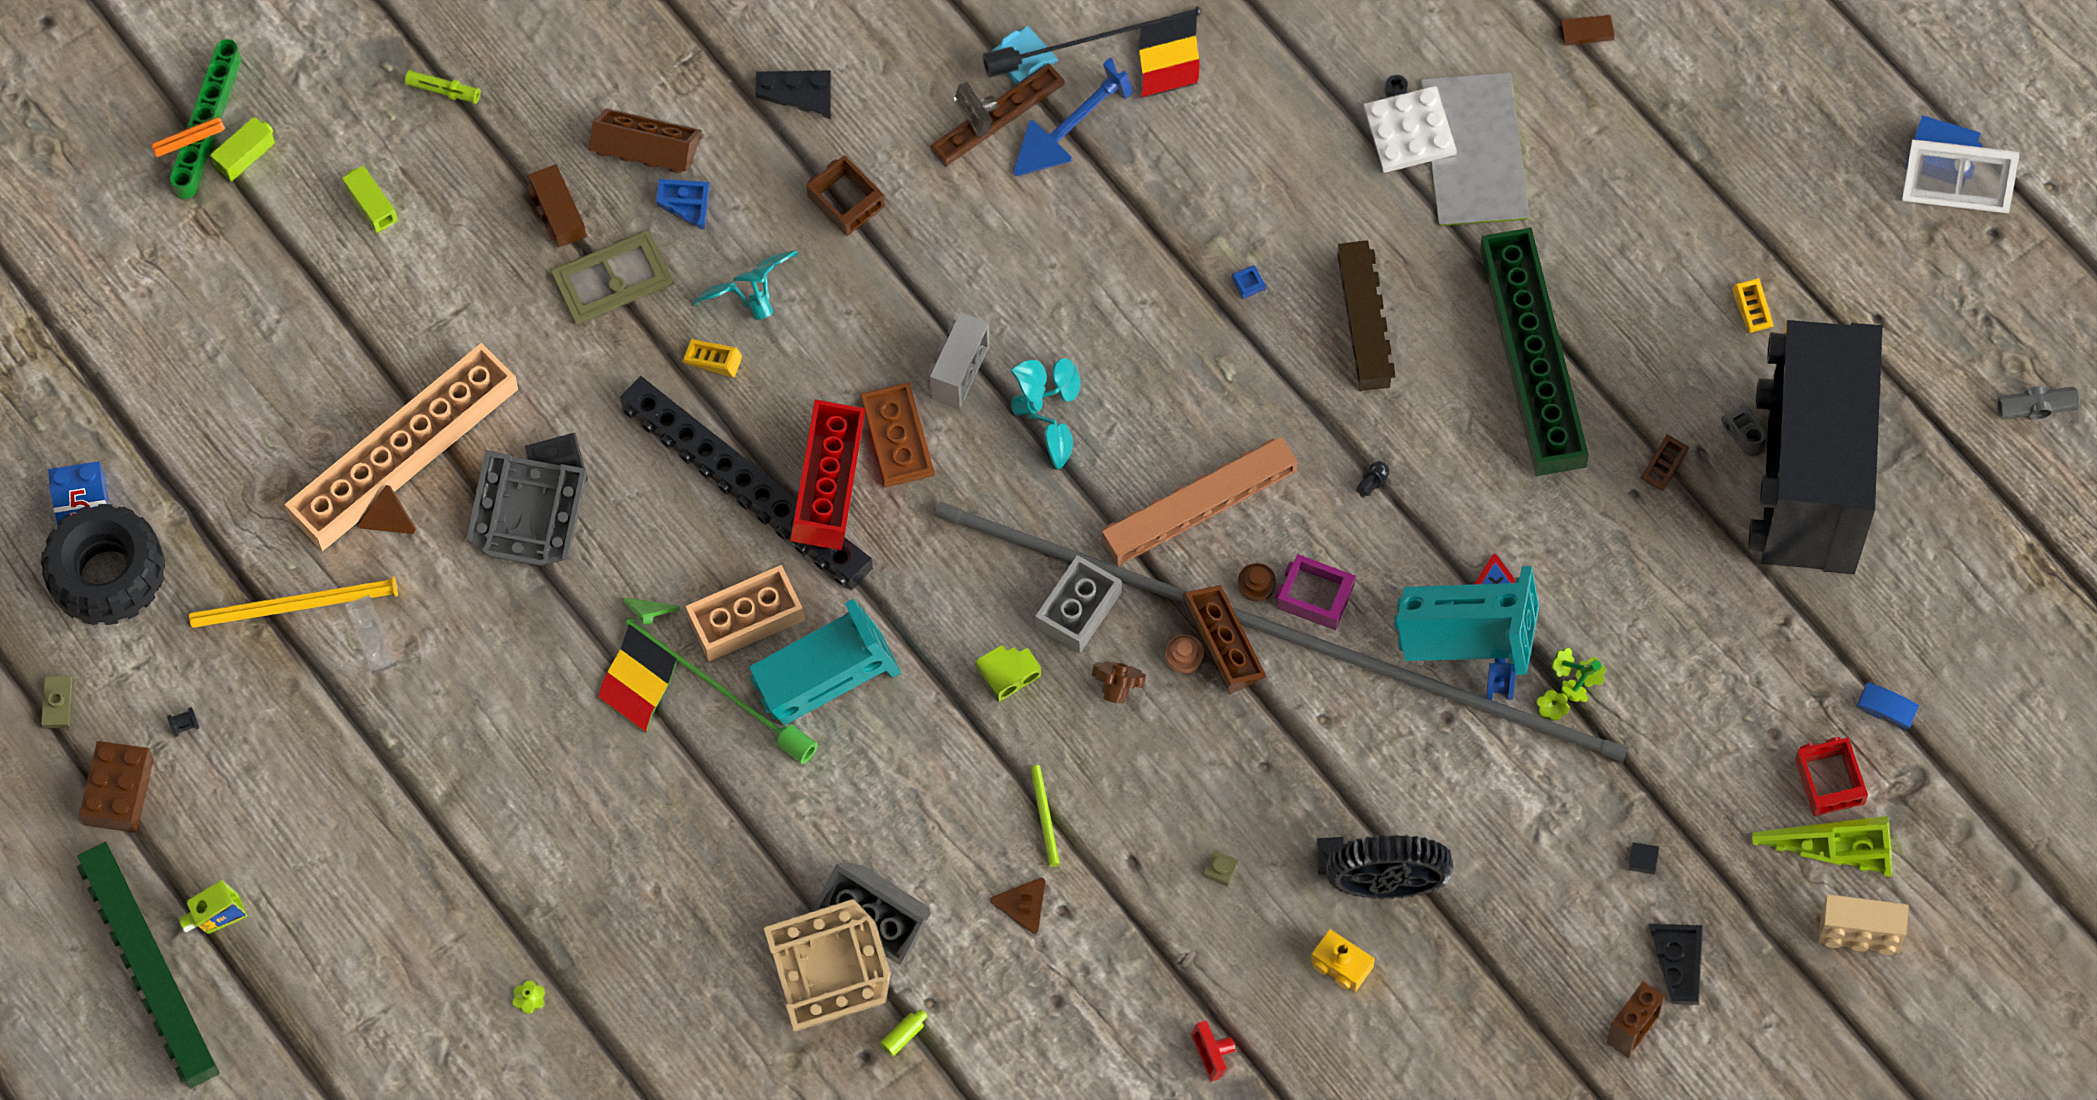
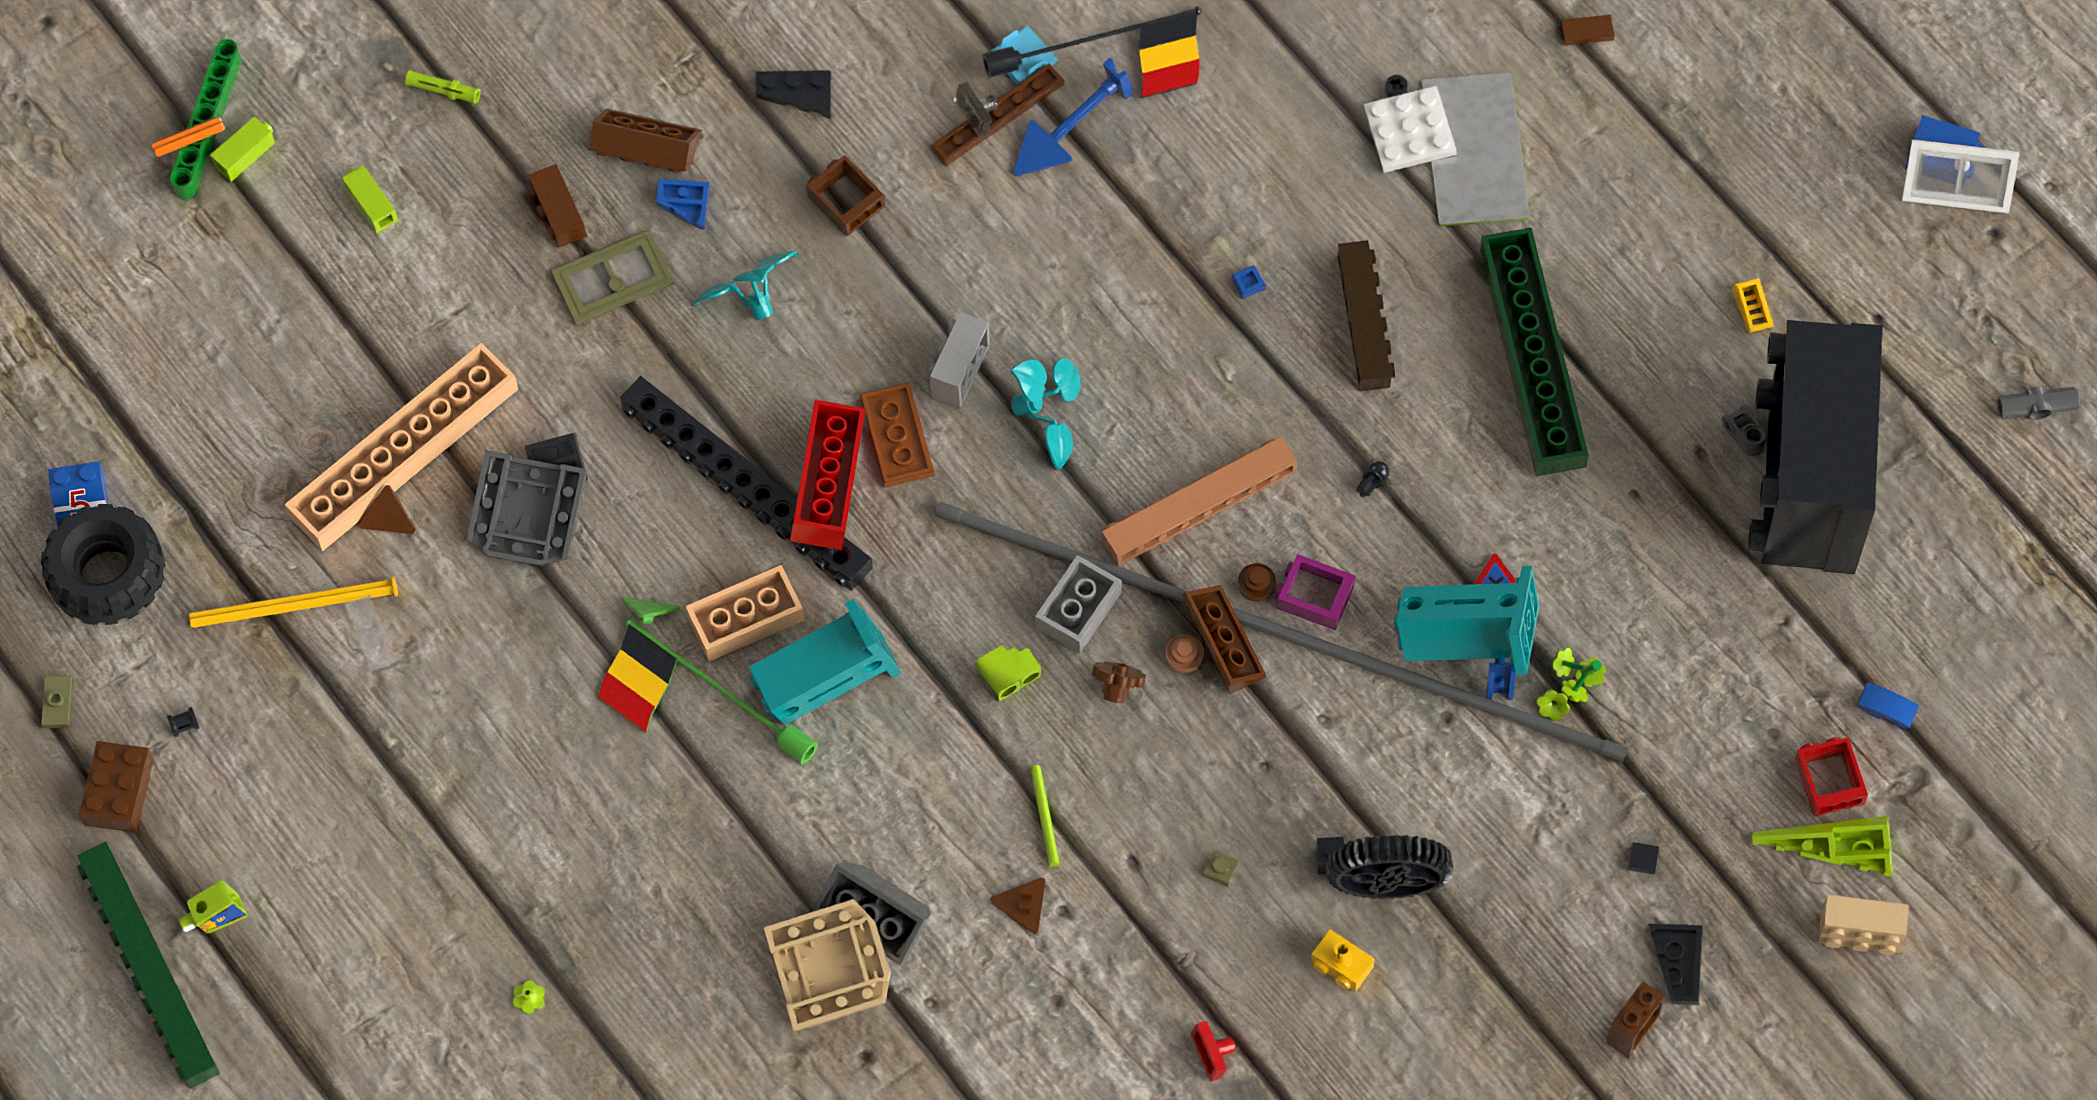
yellow slope [683,339,742,377] -> none
lime cylinder [880,1009,928,1057] -> none
reddish brown slope [1640,434,1689,491] -> none

